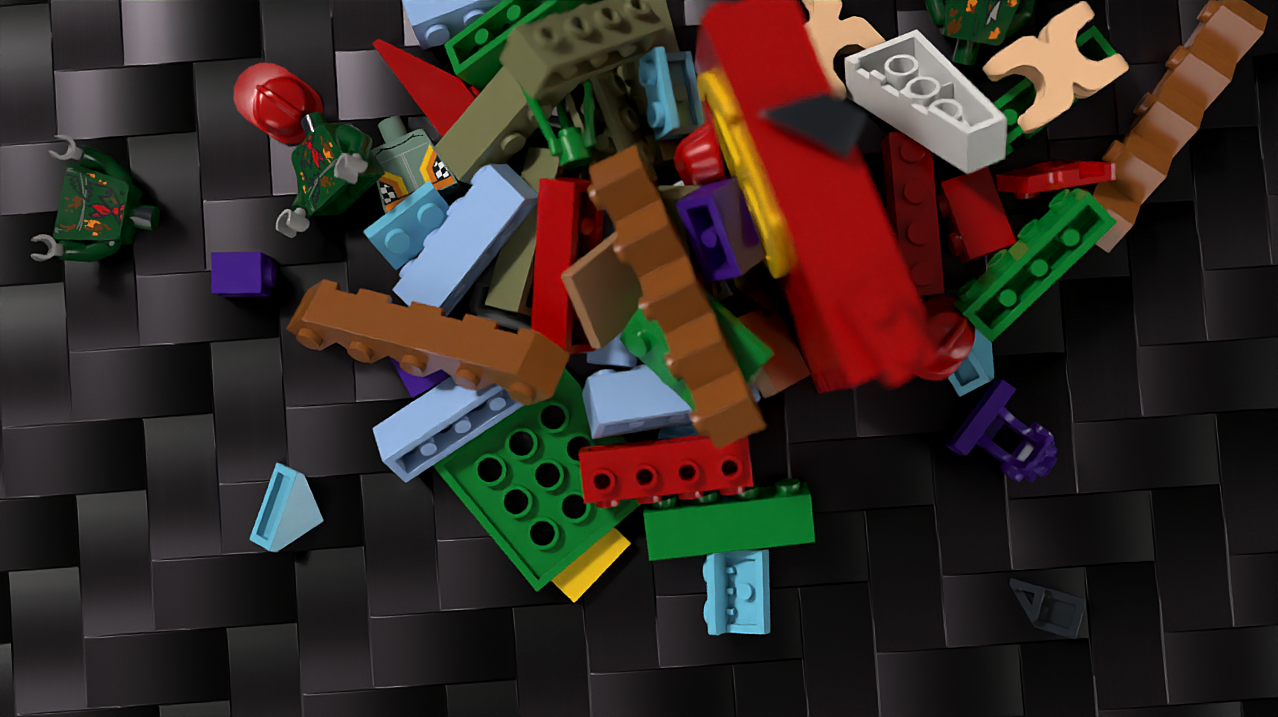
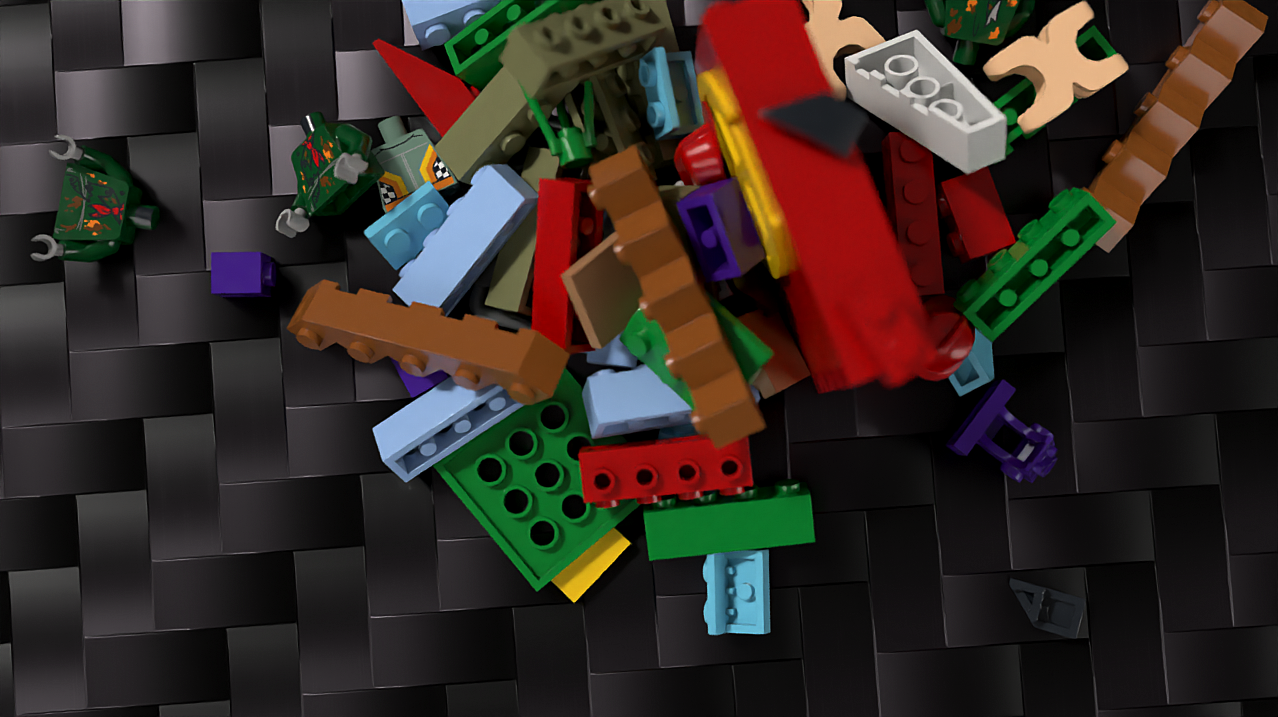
red piece [234,63,324,144] -> none
medium azure slope [250,463,323,552] -> none
red wing [996,159,1116,199] -> none

